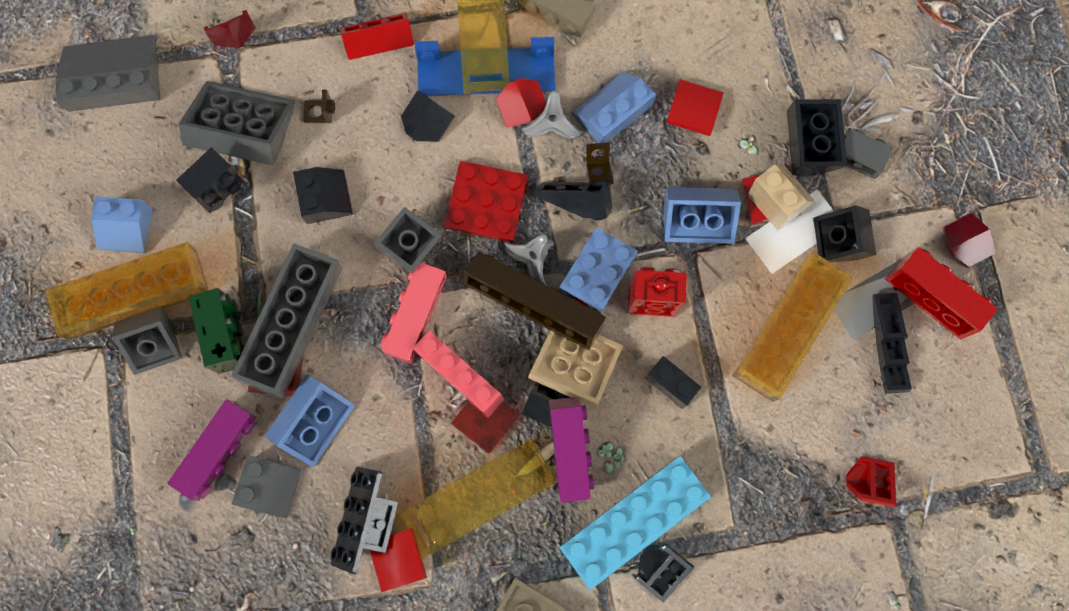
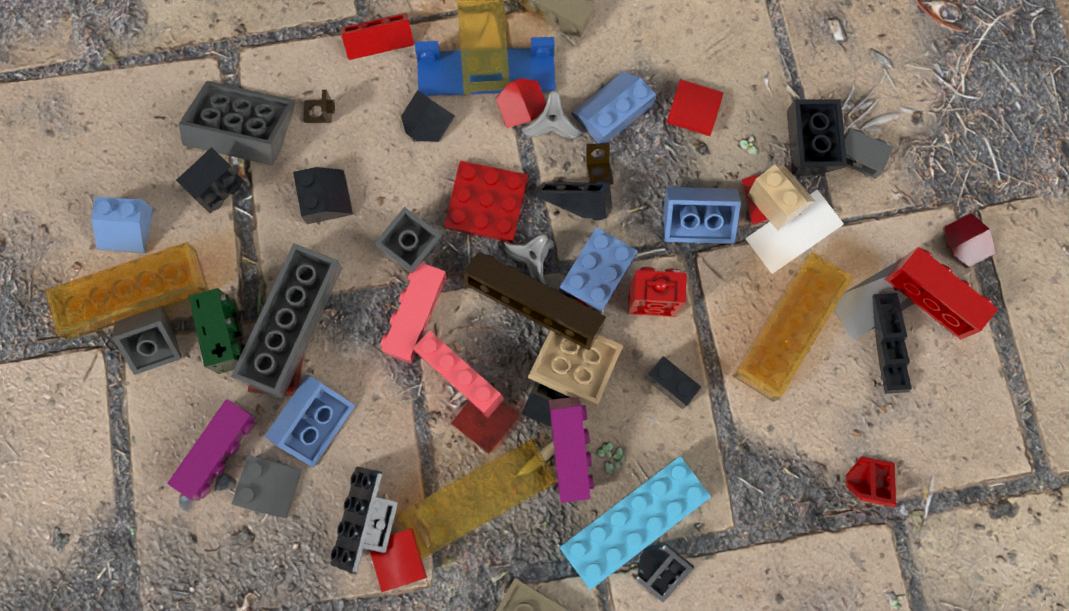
dark grey slope [55,35,161,112] -> none
dark red slope [203,10,256,48] -> none
black slope [813,205,876,263] -> none

